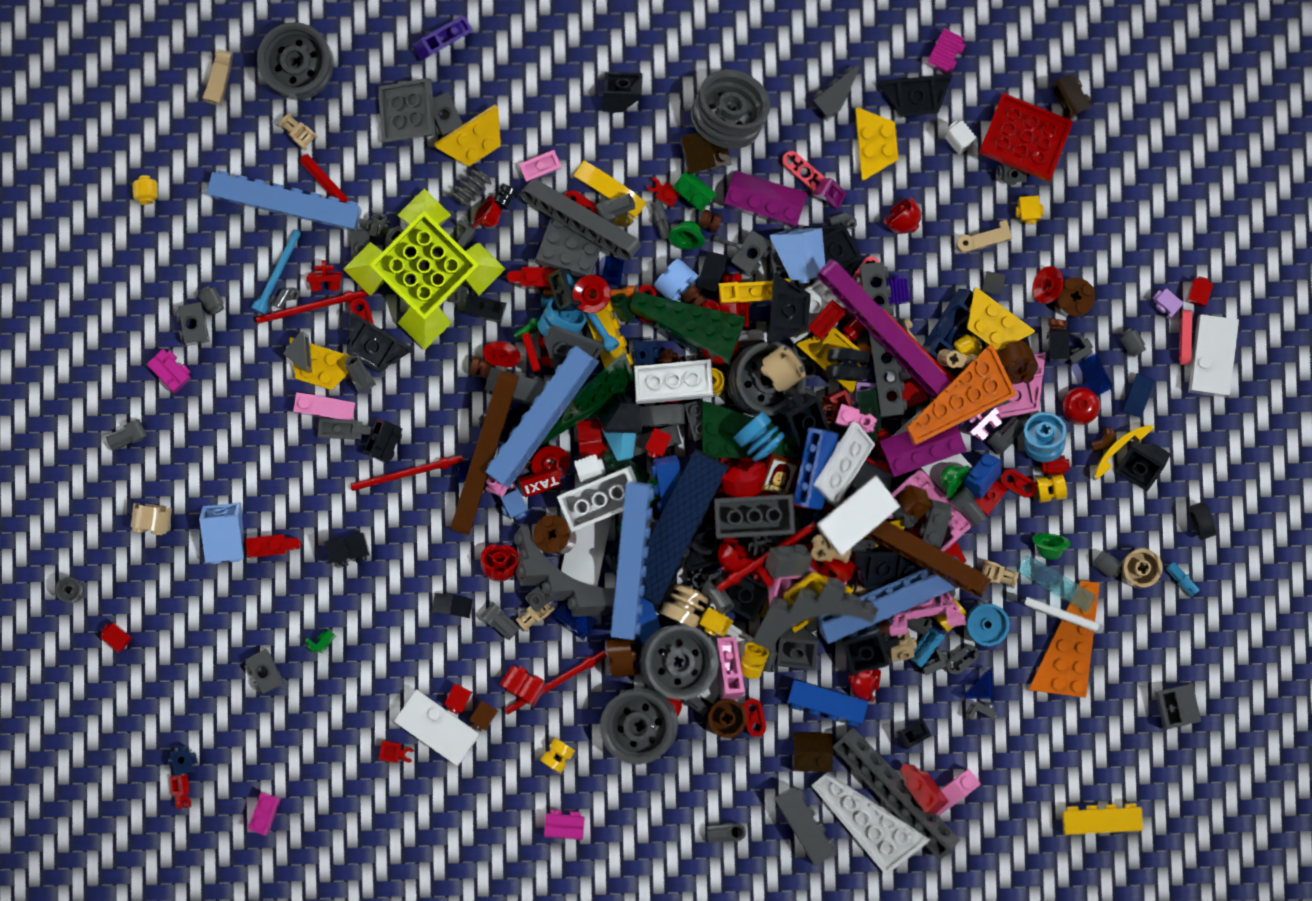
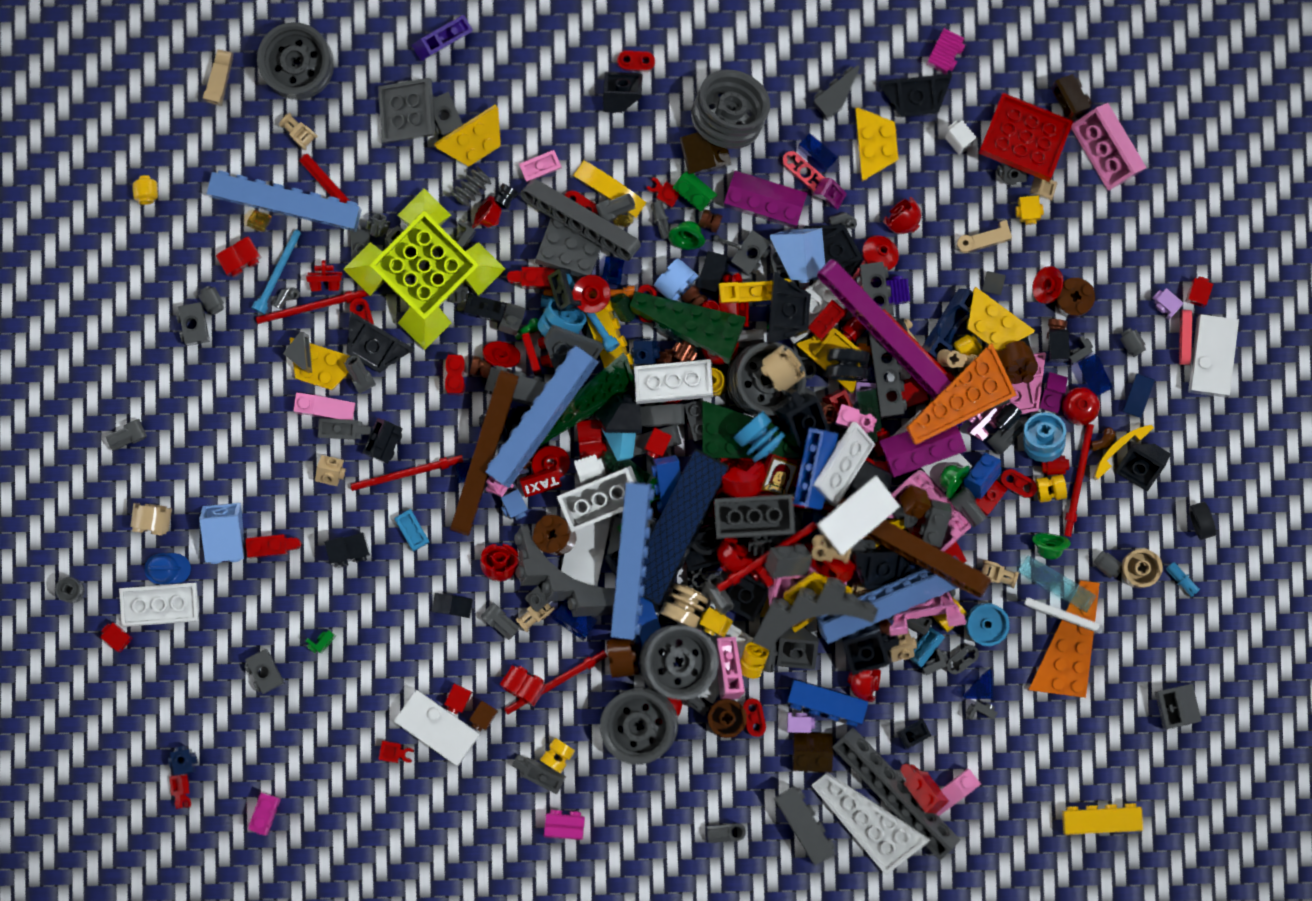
dark pink brick [147,349,191,394] -> none
none -> white tile [119,583,199,627]
none -> blue piece [144,553,191,584]
none -> red brick [216,236,262,277]
none -> clear yellow plate [247,210,272,232]
none -> tan brick [315,455,346,486]
none -> dark azure plate [394,509,430,552]
none -> red brick [445,355,466,396]
none -> dark grey bracket [498,303,526,336]
none -> dark grey hinge [512,755,566,794]
none -> dark grey slope [607,516,622,555]
none -> red plate [617,51,655,72]
none -> copper gear [672,340,697,362]
none -> lavender brick [787,713,815,733]
none -> clear blue hinge [798,133,839,173]
none -> red dish [862,235,899,271]
none -> black brick [994,402,1022,431]
none -> tan slope [1030,177,1058,200]
none -> magenta slope [1039,372,1068,414]
none -> red bar [1064,424,1094,537]
none -> bright pink slope [1071,103,1147,191]

